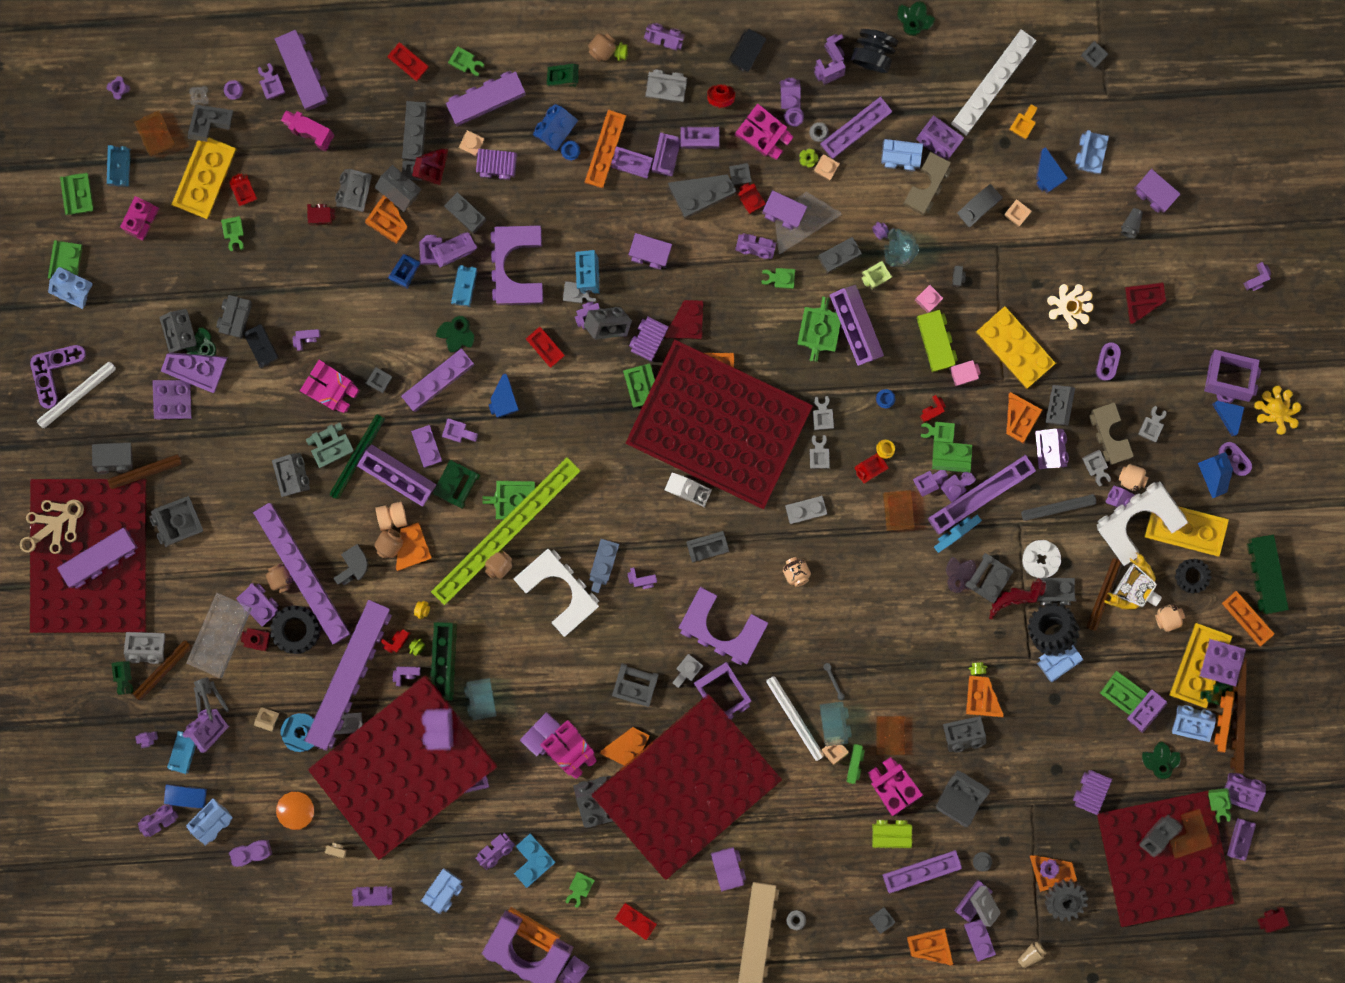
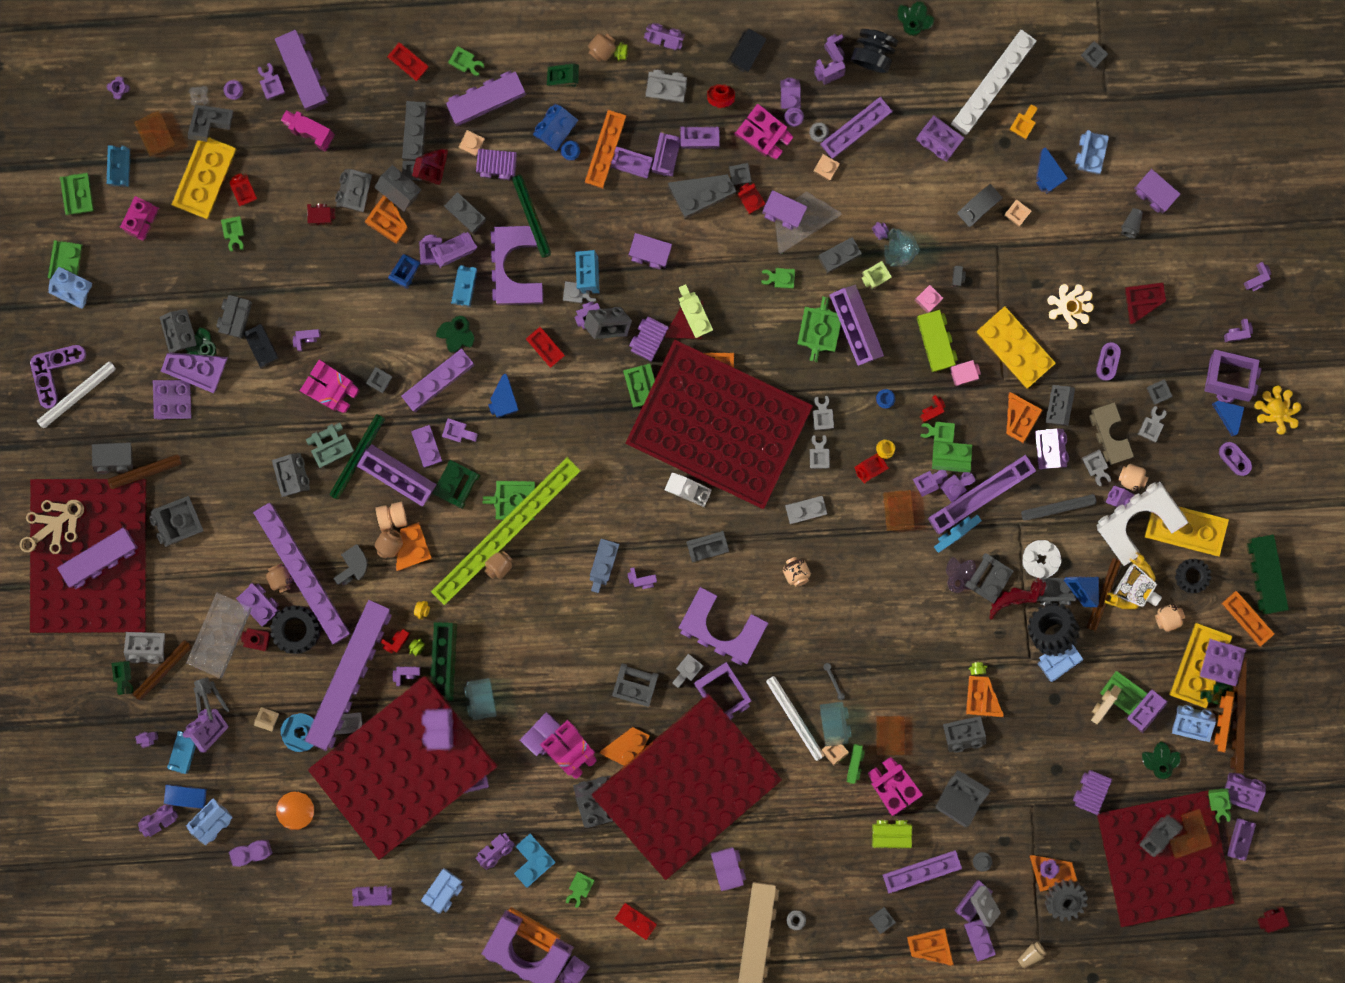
tan plate [325,842,347,858] -> none
white arch [514,549,599,637] -> none
medium lavender hinge [735,233,776,259] -> none
lime plate [800,149,818,167] -> none
light blue brick [881,139,923,171] -> none
dark tan arch [903,152,952,215] -> none
blue slope [1198,452,1233,499] -> none
none -> dark green axle [512,174,551,258]
none -> yellowish green hinge [679,284,713,338]
none -> blue slope [1064,577,1099,607]
none -> tan plate [1091,685,1121,724]
none -> dark grey plate [1146,379,1172,405]
none -> medium lavender bracket [1224,319,1253,343]

